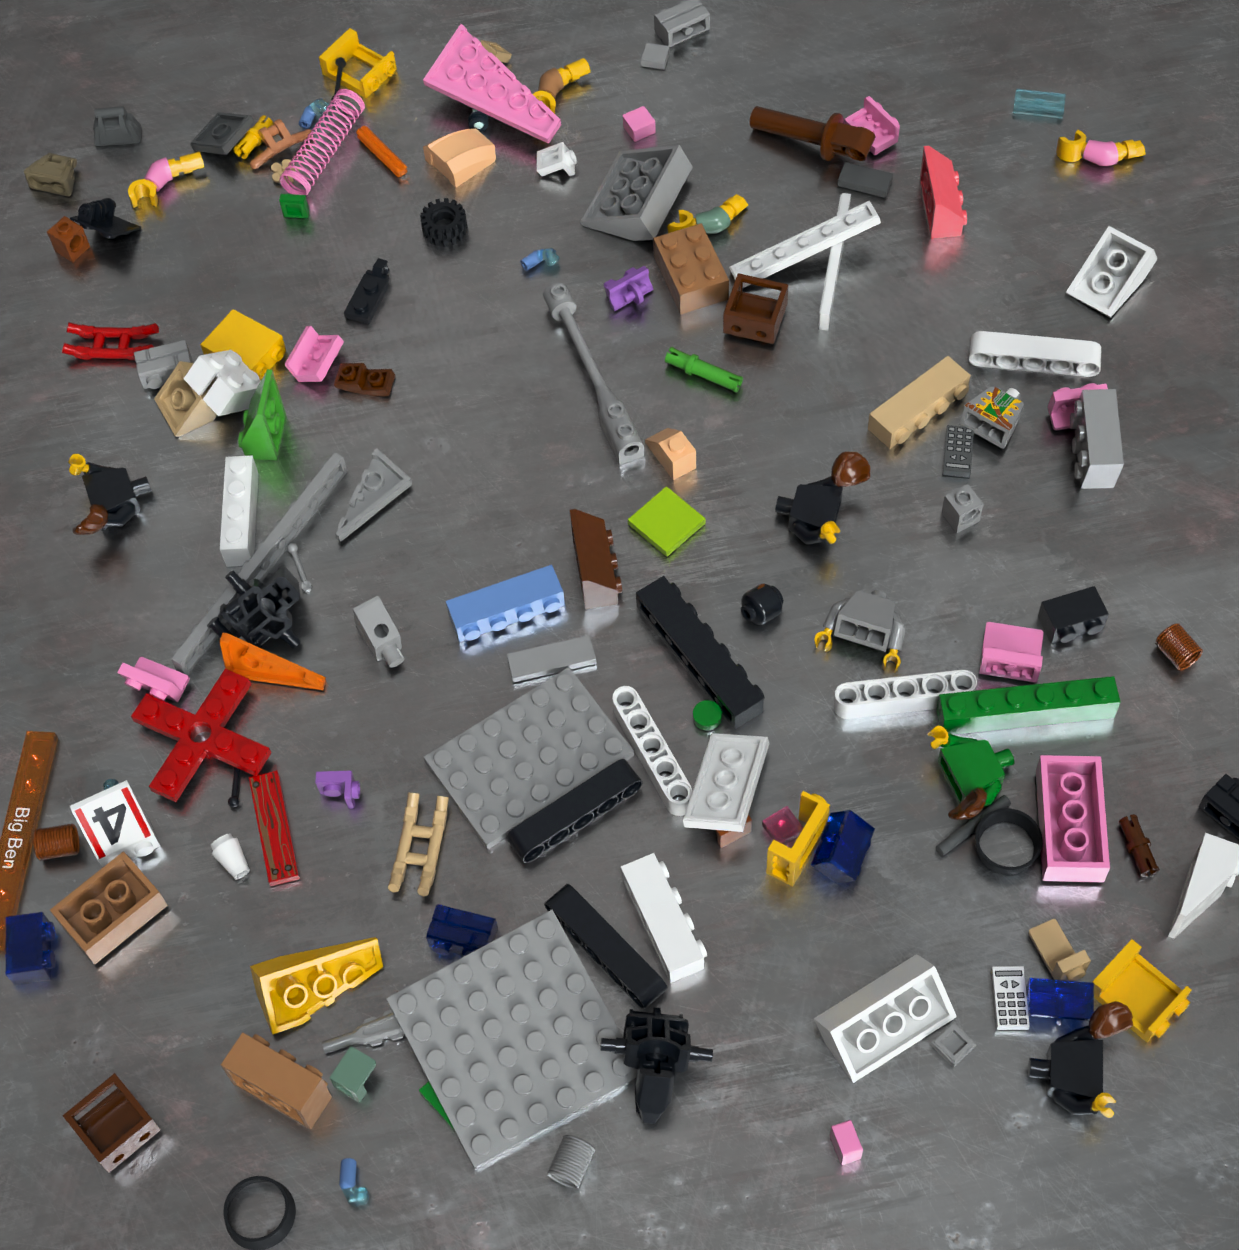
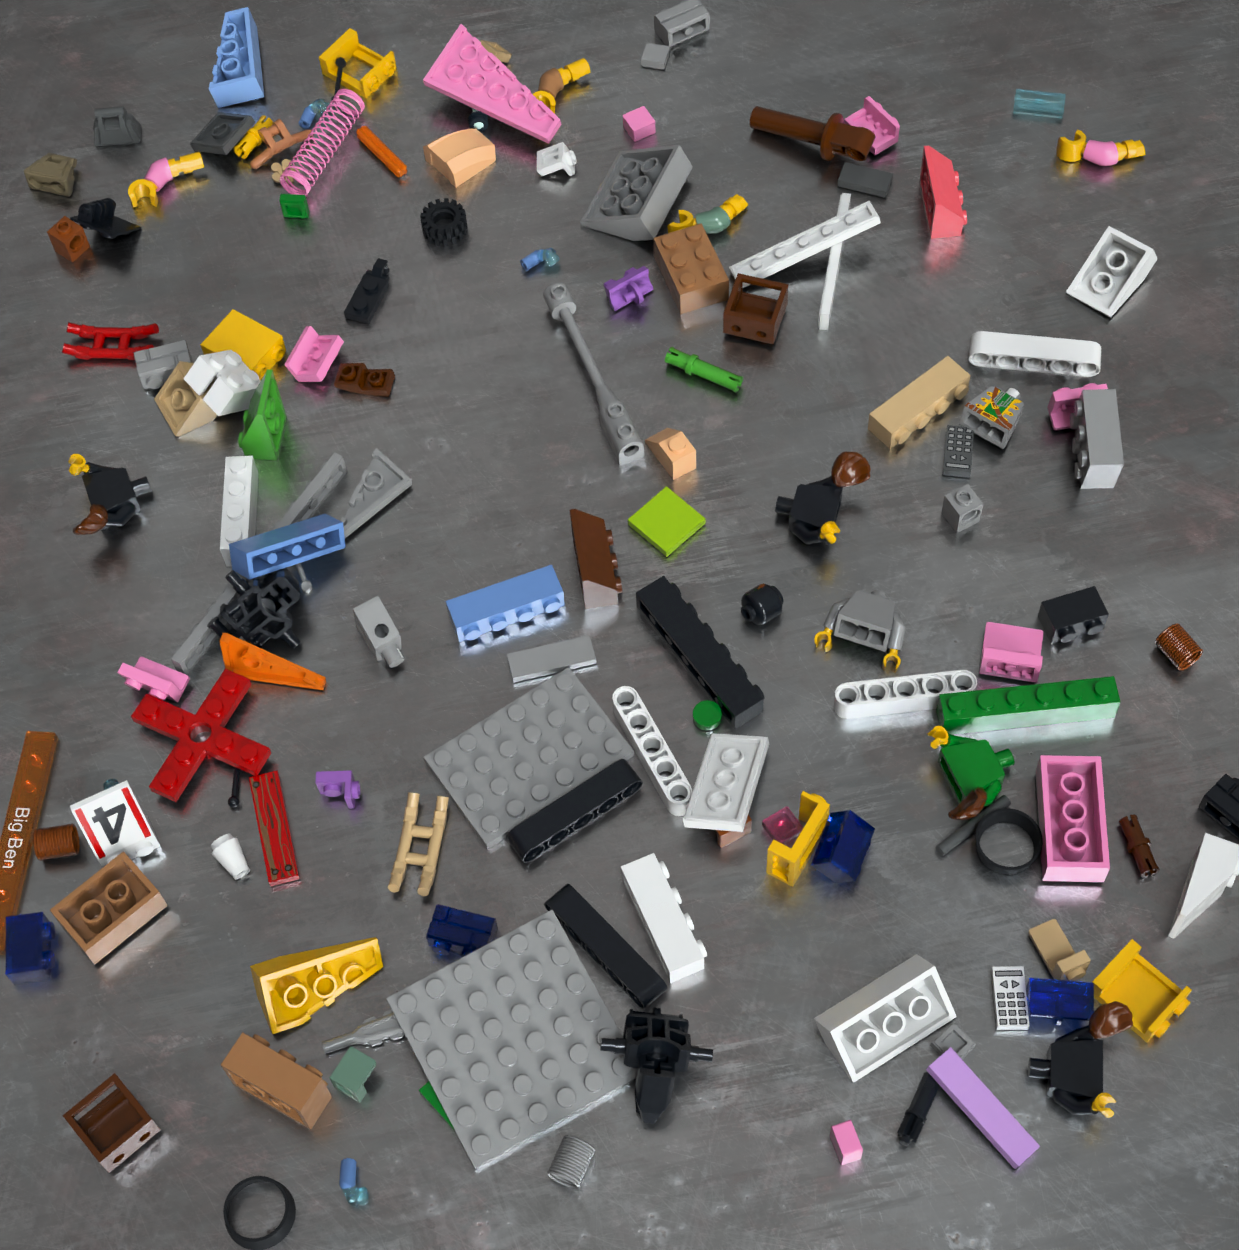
none -> light blue wedge [209,7,264,108]
none -> medium blue brick [229,514,346,580]
none -> black piece [897,1072,940,1146]
none -> lavender tile [926,1047,1040,1169]

